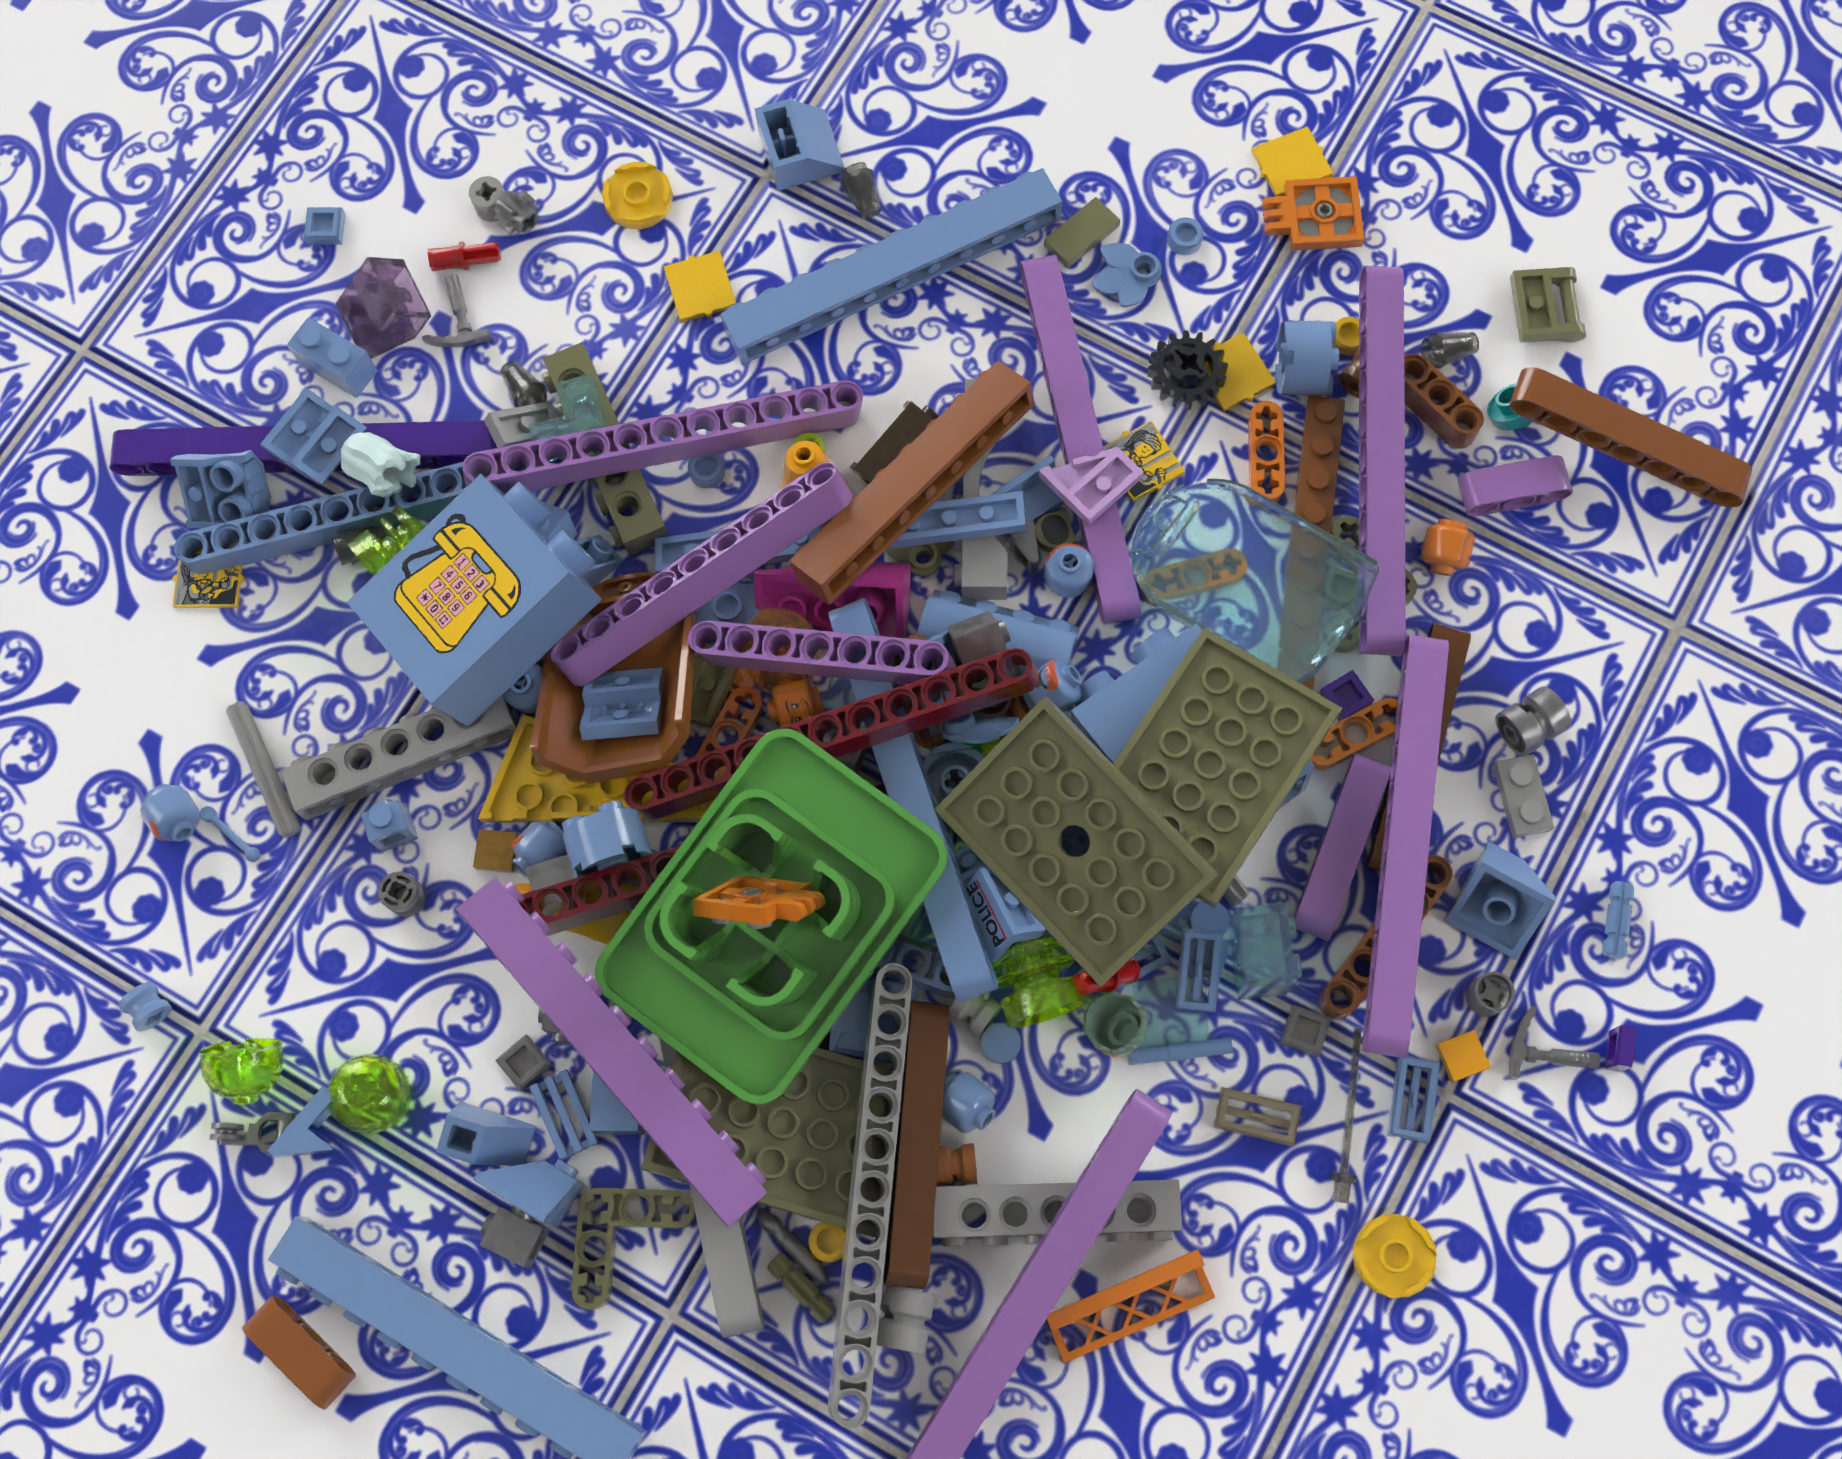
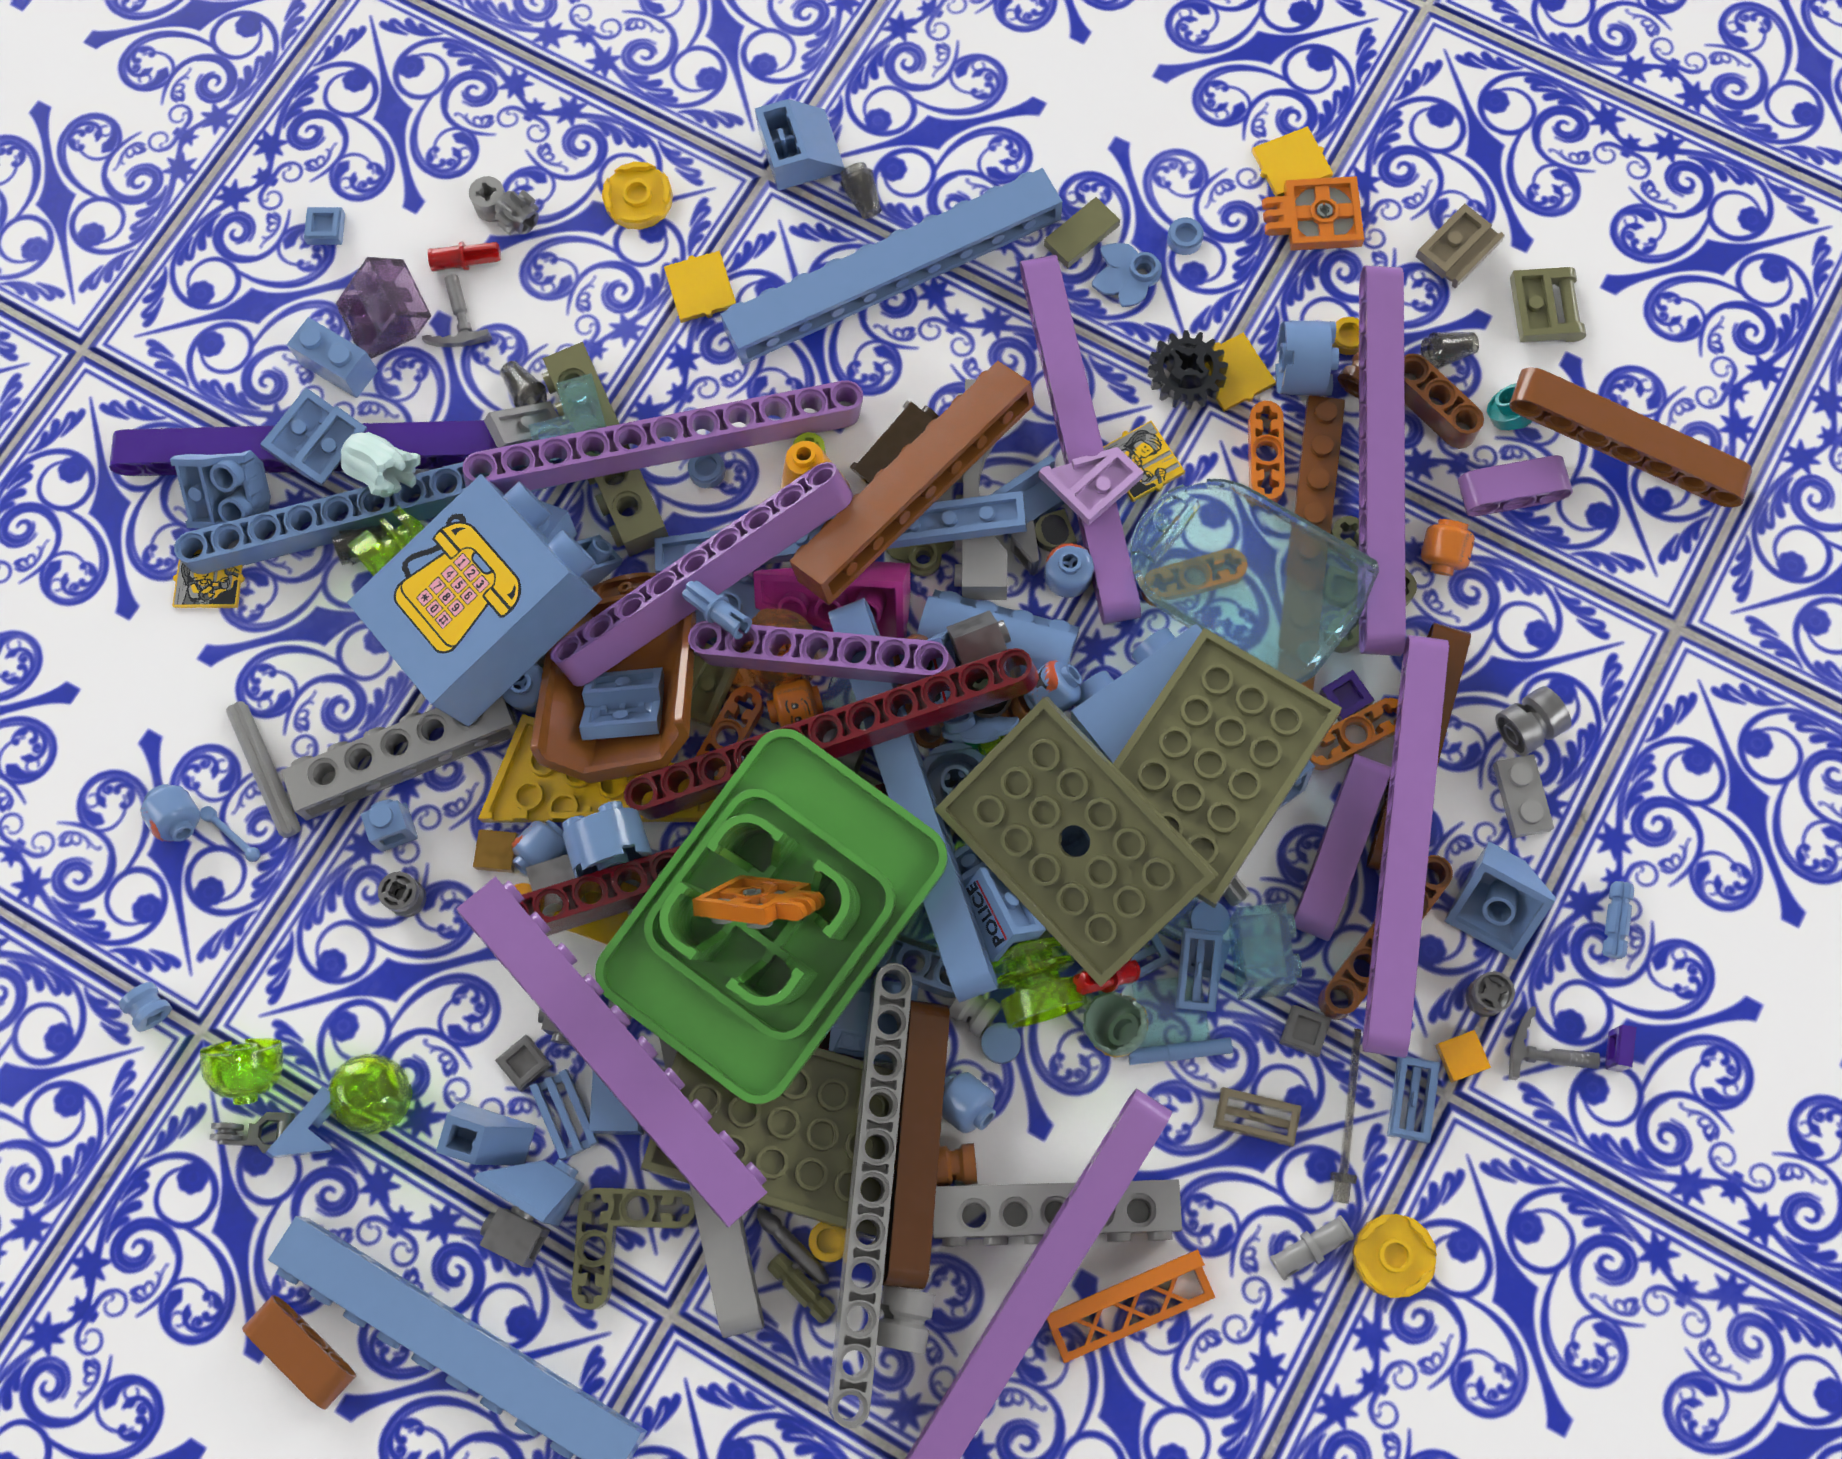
none -> medium blue axle [682,581,752,639]
none -> light grey pin [1270,1215,1355,1280]
none -> dark tan plate [1415,203,1505,289]

